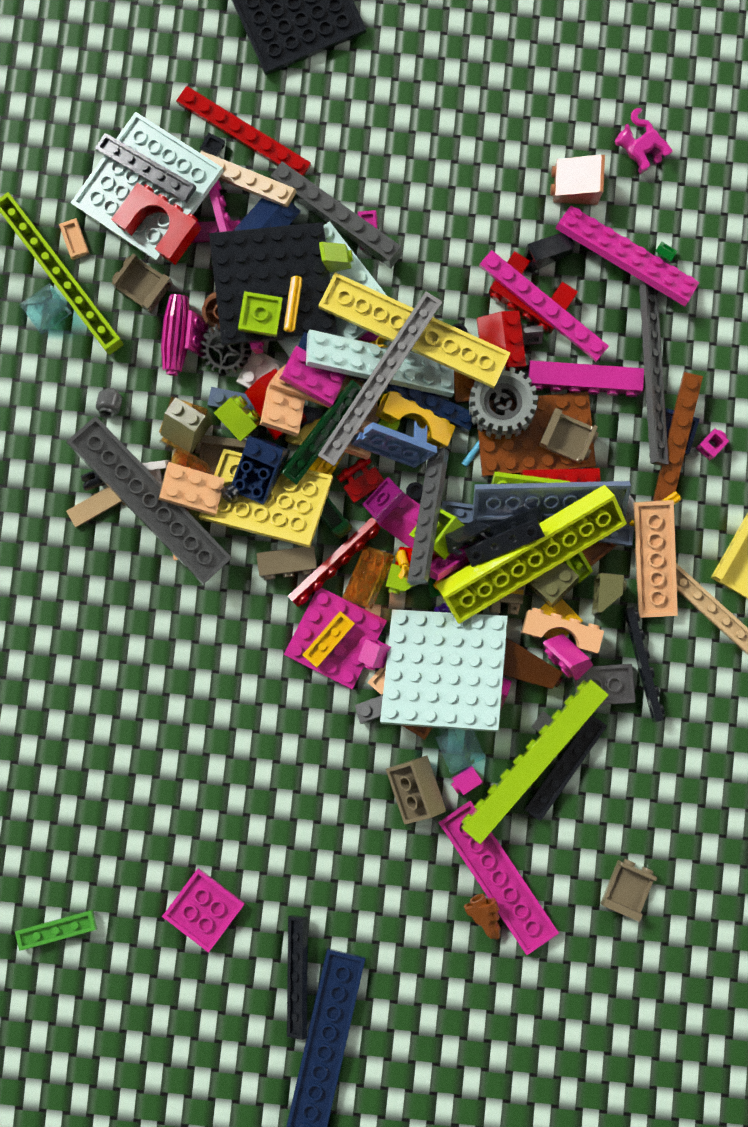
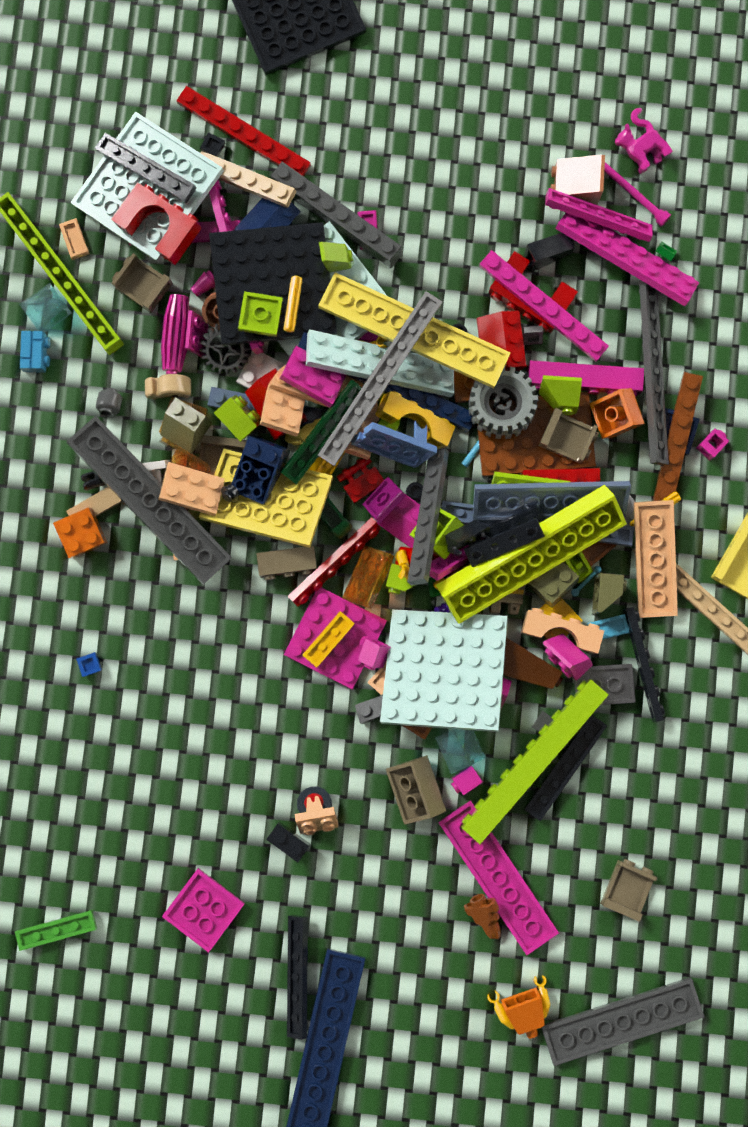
none -> dark azure brick [20,331,50,373]
none -> orange brick [53,507,108,558]
none -> blue plate [76,652,102,677]
none -> tan animal [145,374,191,399]
none -> dark pink cone [190,270,215,297]
none -> black brick [266,821,311,863]
none -> light nougat plate [295,787,339,835]
none -> orange torso [488,975,551,1039]
none -> lime slope [539,375,582,415]
none -> dark grey plate [541,977,704,1066]
none -> dark pink plate [545,188,653,242]
none -> medium azure hinge [571,566,602,596]
none -> medium azure tile [587,614,630,639]
none -> orange brick [589,388,645,439]
none -> dark pink piece [604,162,671,227]

